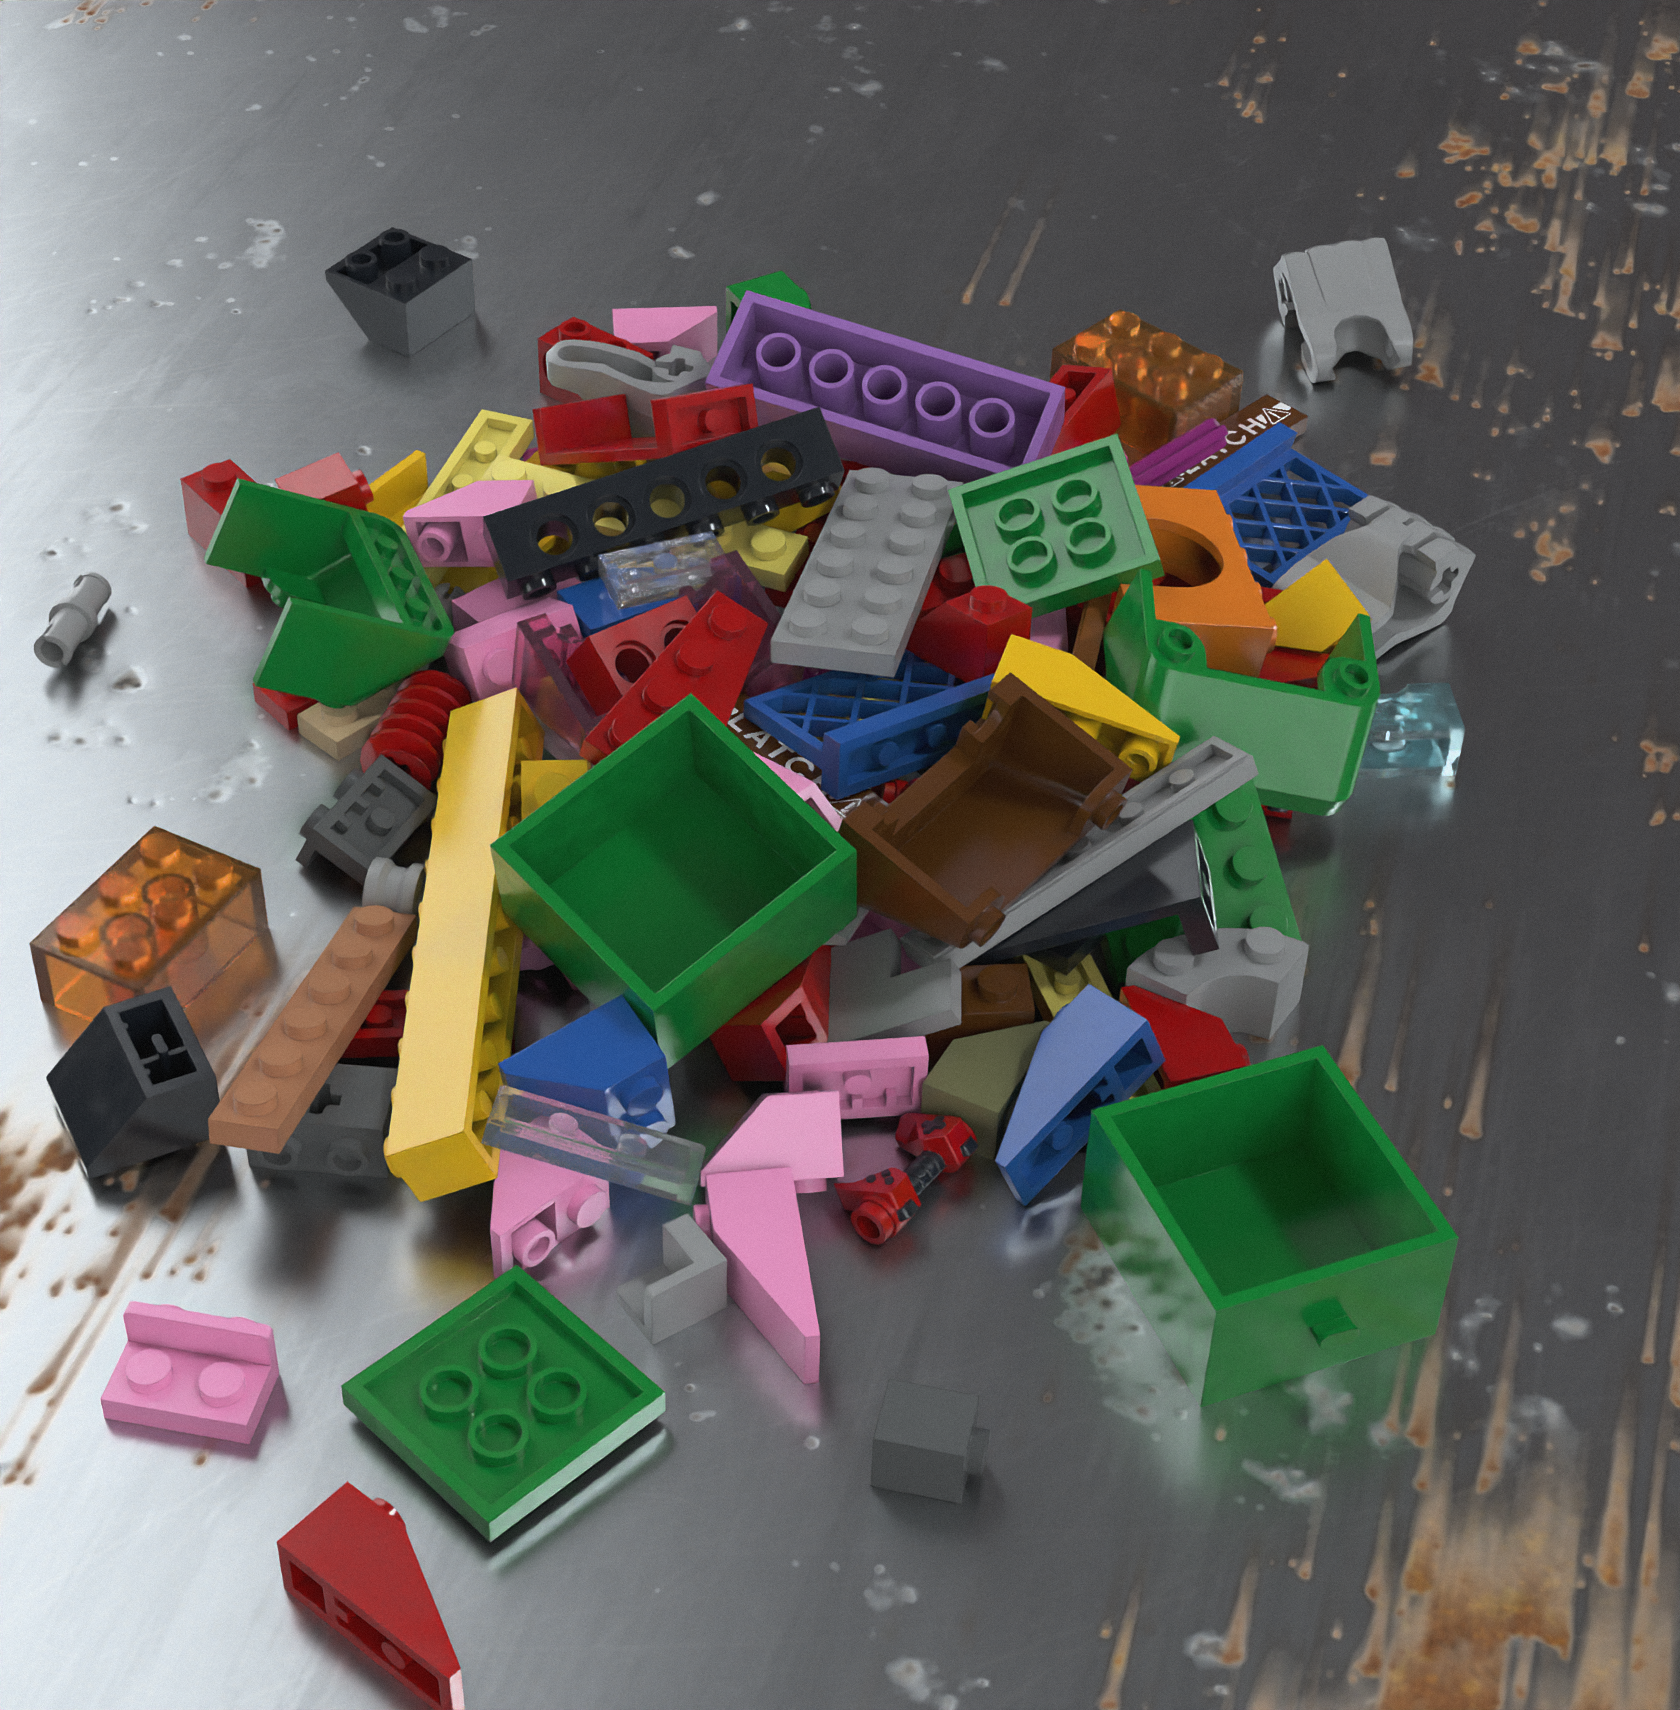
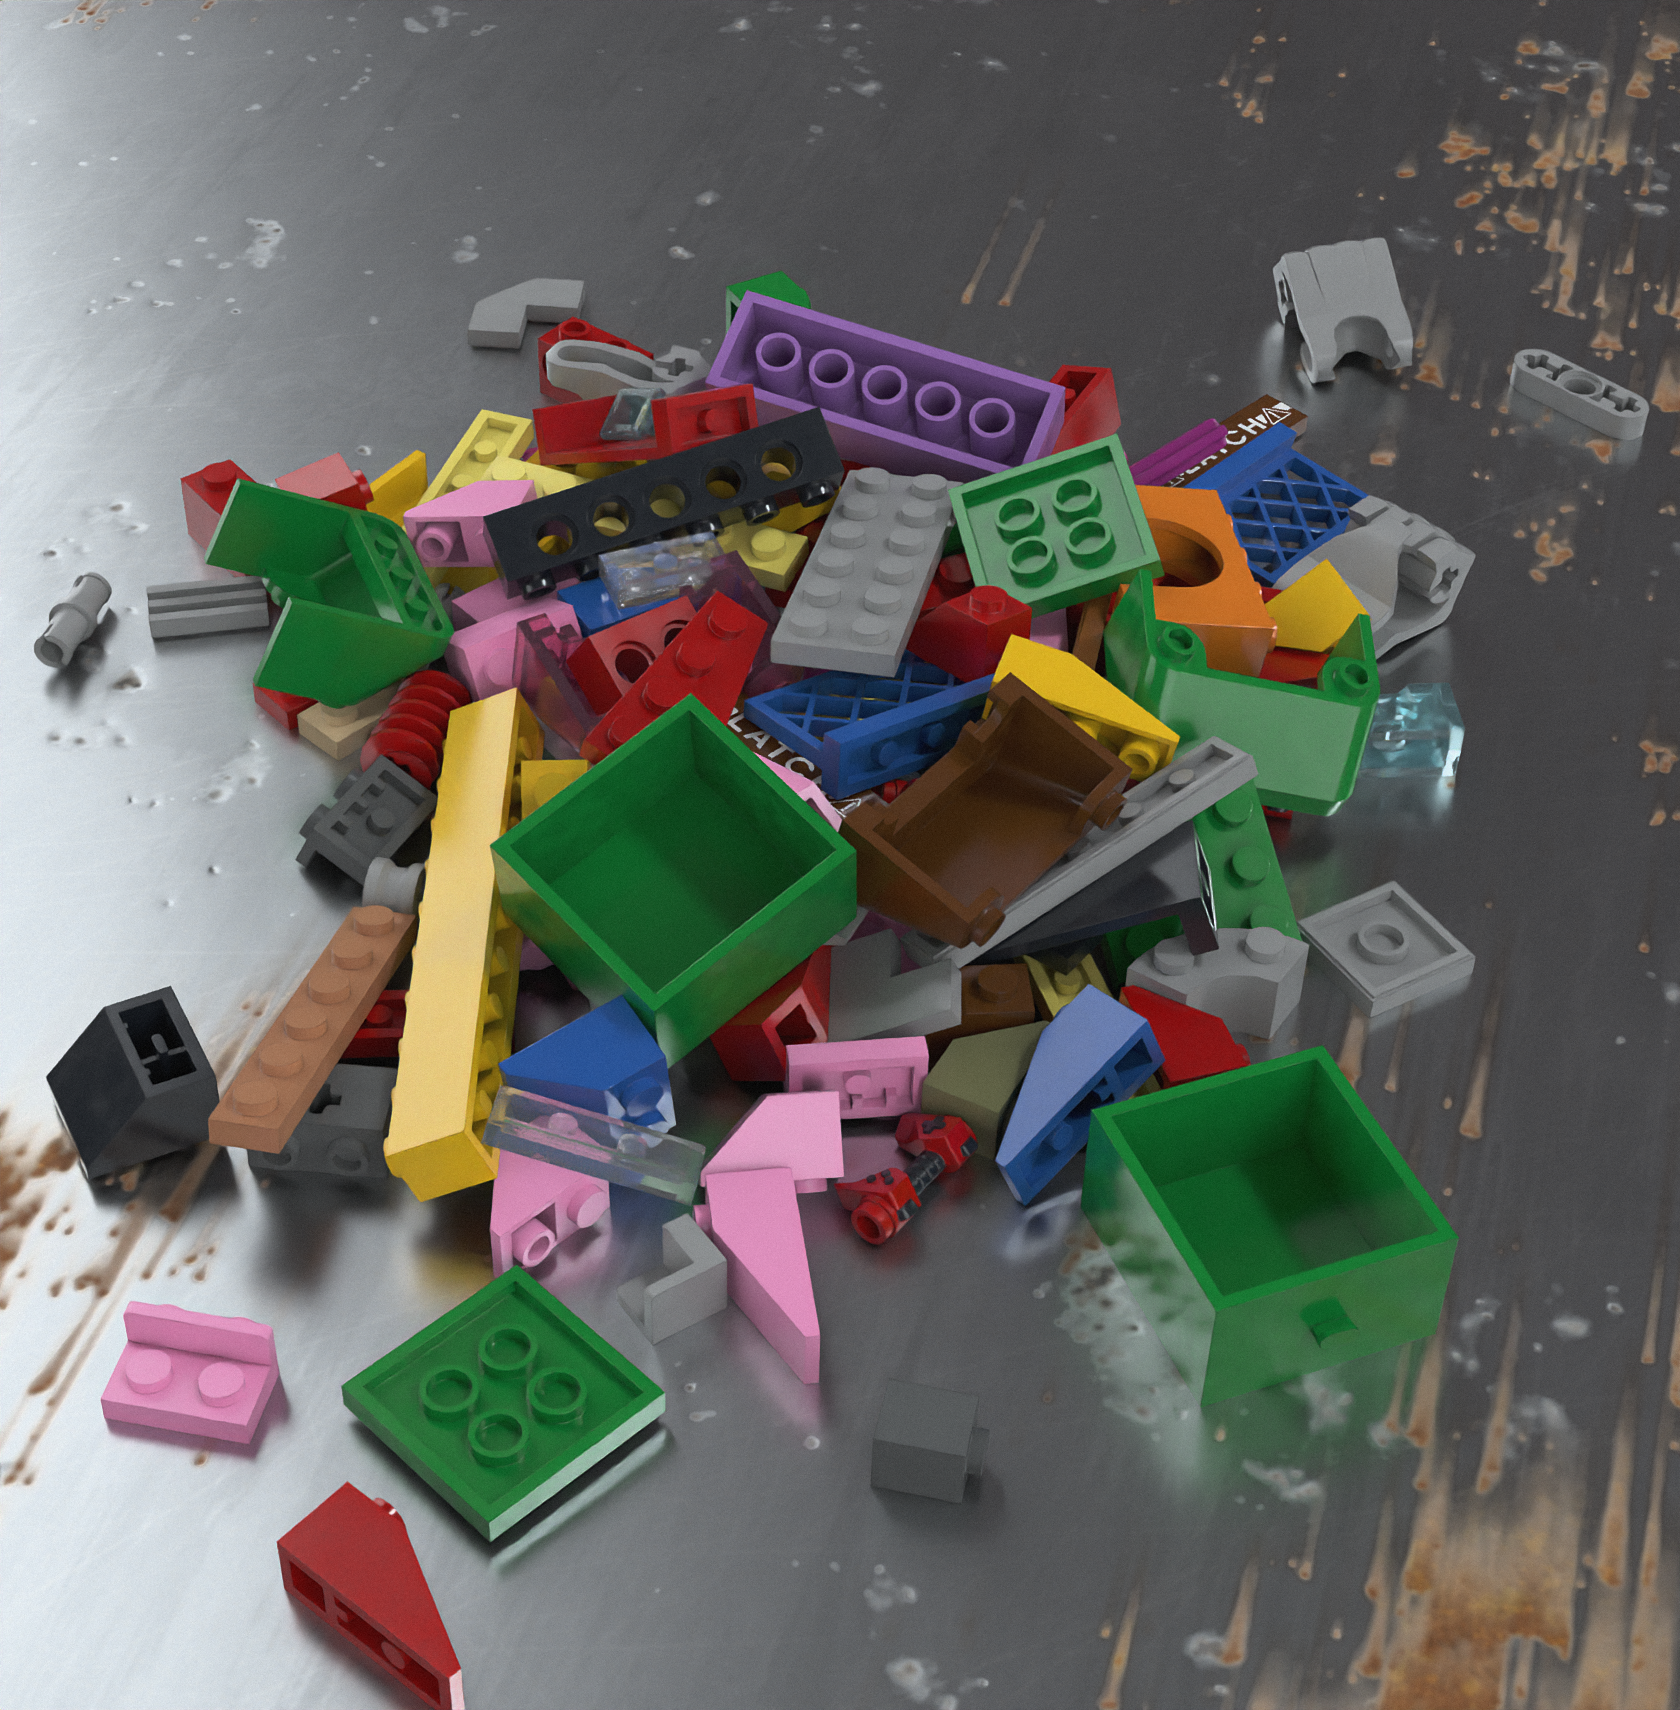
clear orange brick [29,826,269,1022] -> none
black slope [325,227,475,358] -> none
bright pink slope [612,306,717,362] -> none
clear orange brick [1049,309,1244,455] -> none
none -> light grey tile [147,576,270,638]
none -> light grey tile [467,278,585,349]
none -> clear light blue slope [599,388,666,440]
none -> light grey tile [1296,880,1476,1019]
none -> light grey beam [1510,349,1649,440]

